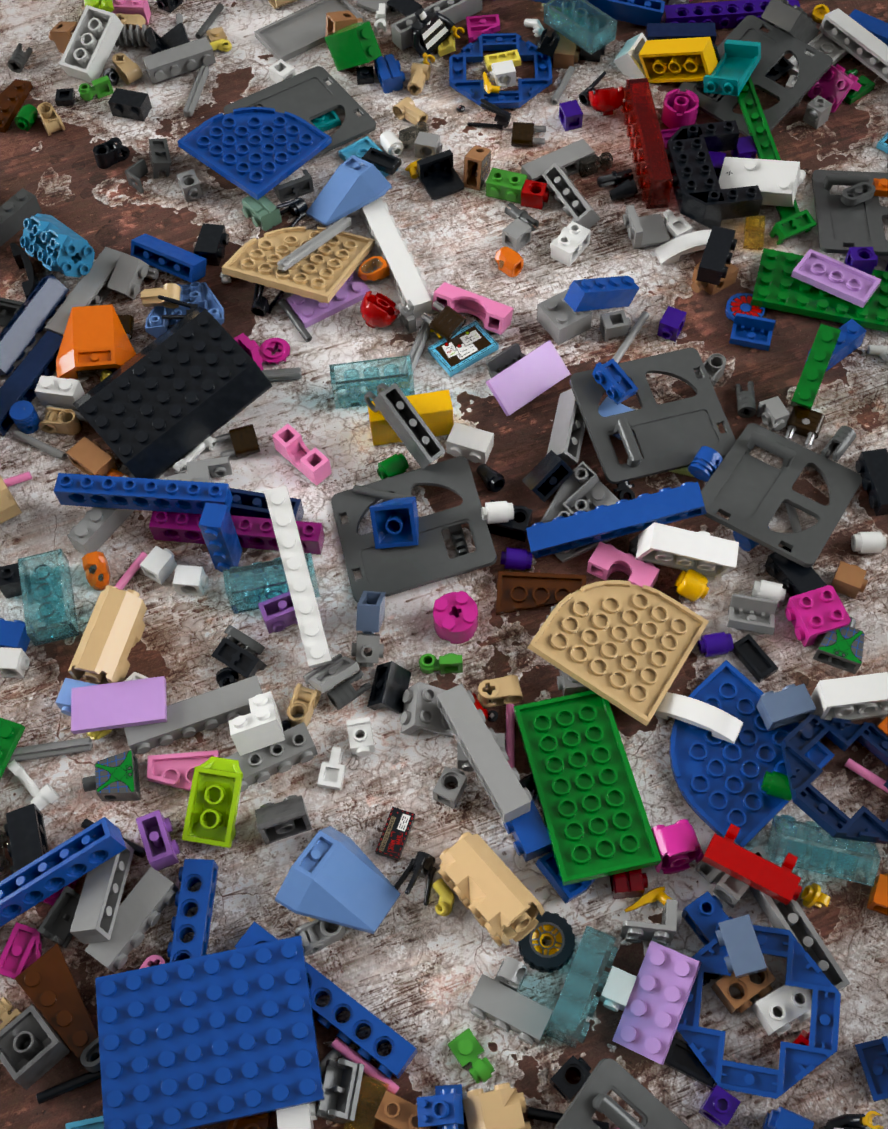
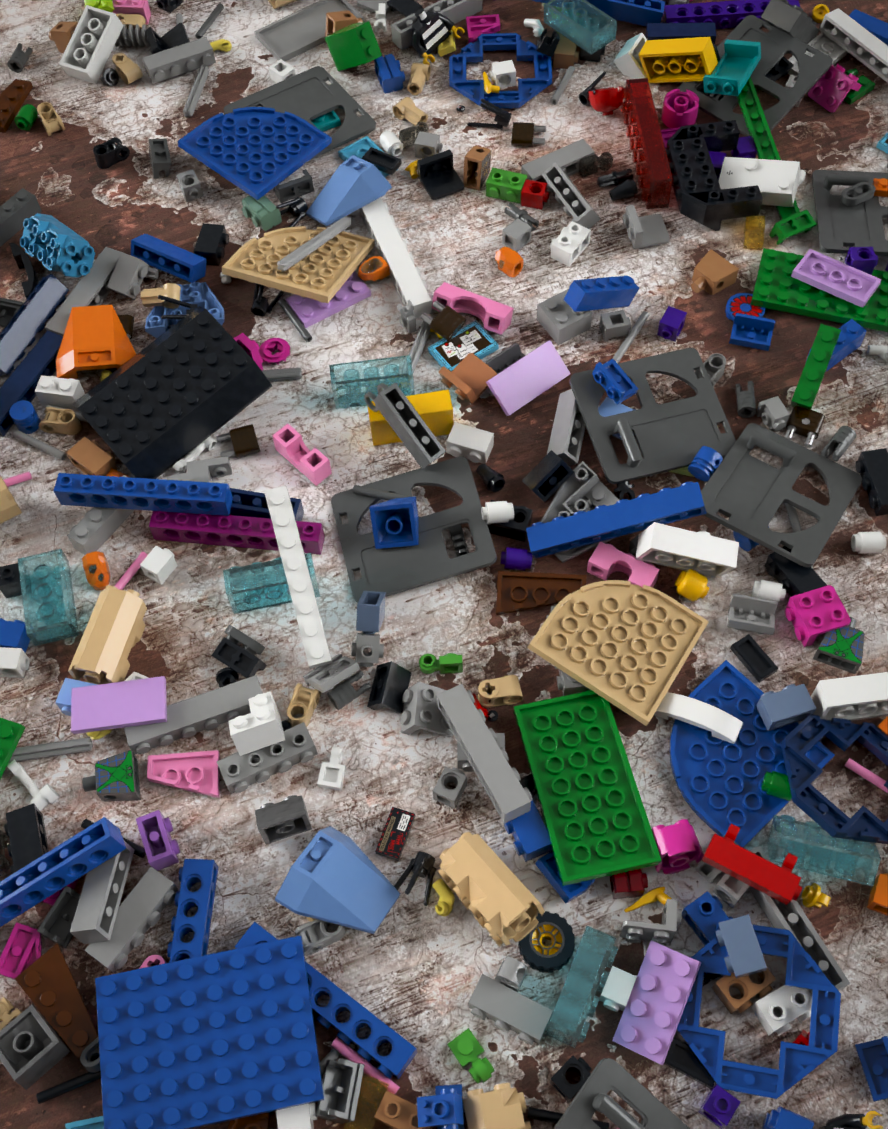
black plate [55,88,75,106] -> none
bright green plate [78,75,114,101] -> none
black brick [108,88,152,121] -> none
dark grey bracket [125,158,148,193] -> none
white brick [172,565,209,596] -> none
lime slope [182,756,243,848] -> none
blue brick [199,502,243,573] -> none
tan plate [206,26,227,43] -> none
medium lavender brick [258,591,298,634] -> none
white brick [346,717,375,756] -> none
black plate [356,66,374,85] -> none
red cylinder [360,291,400,328] -> none
green brick [377,453,409,480] -> none
dark pink brick [433,591,478,644] -> none
light yellow plate [484,49,521,72] -> none
bright pink piece [505,704,515,768] -> none
dark purple brick [559,100,583,131] -> none
white slope [655,230,711,266] -> none
white plate [663,209,693,238] -> none
black brick [696,225,738,286] -> none
dark purple brick [698,632,734,658] -> none
light grey brick [803,95,832,129] -> none
medium nougat brick [831,561,868,599] -> none
none -> nougat bracket [438,353,497,404]

